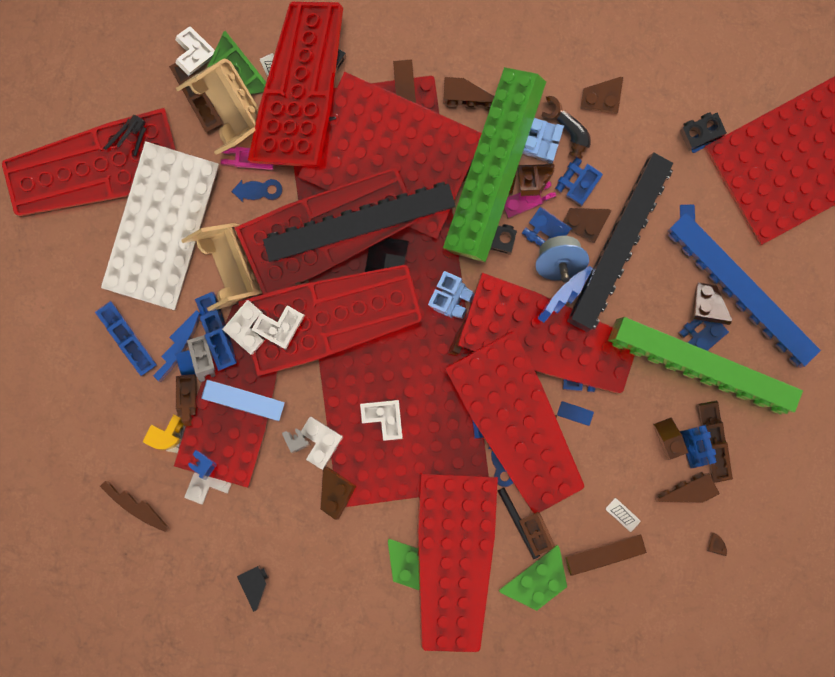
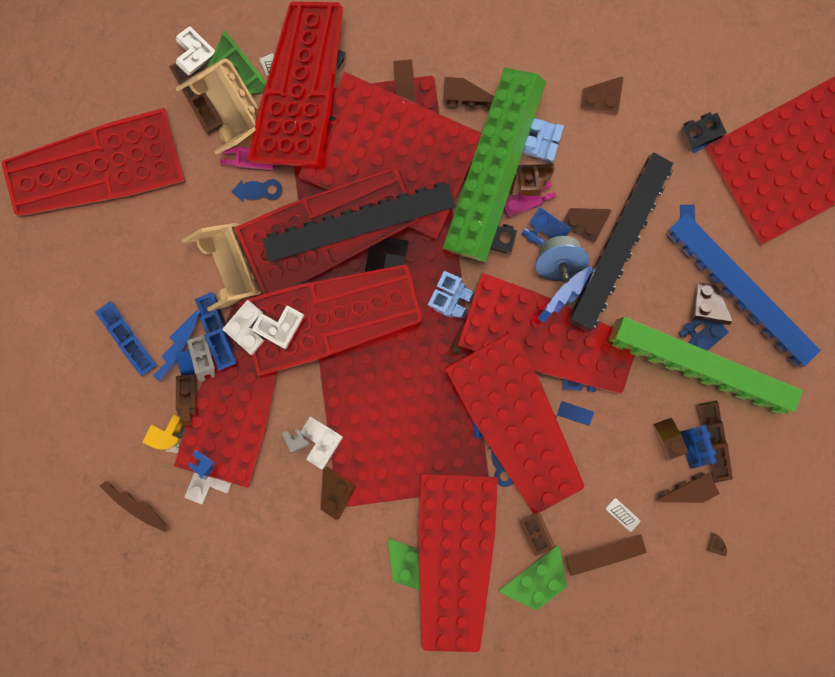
white plate [101,141,219,310] -> none
black plant [104,115,147,156] -> none
light blue slope [201,380,285,421] -> none
black slope [237,565,269,612] -> none
white plate [360,400,403,441] -> none
black bar [498,487,540,560] -> none
black piece [541,96,591,159] -> none
blue plate [555,157,603,206] -> none

